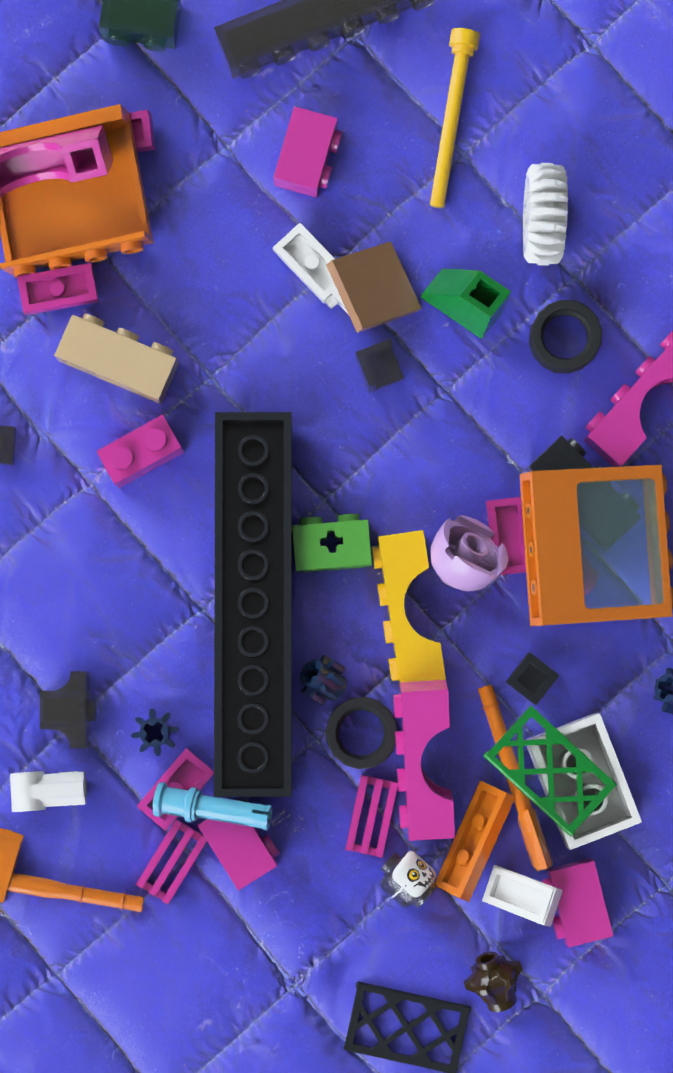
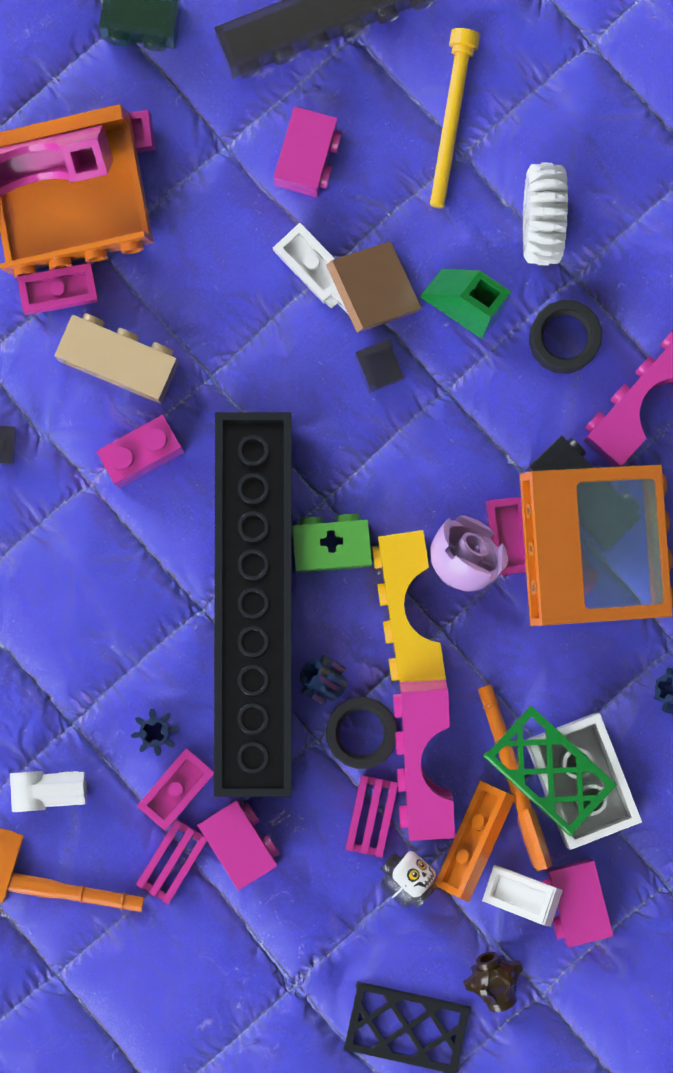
clear smoke brick [40,671,97,748] -> none
medium azure pin [153,782,273,830] -> none
black plate [505,652,559,705] -> none

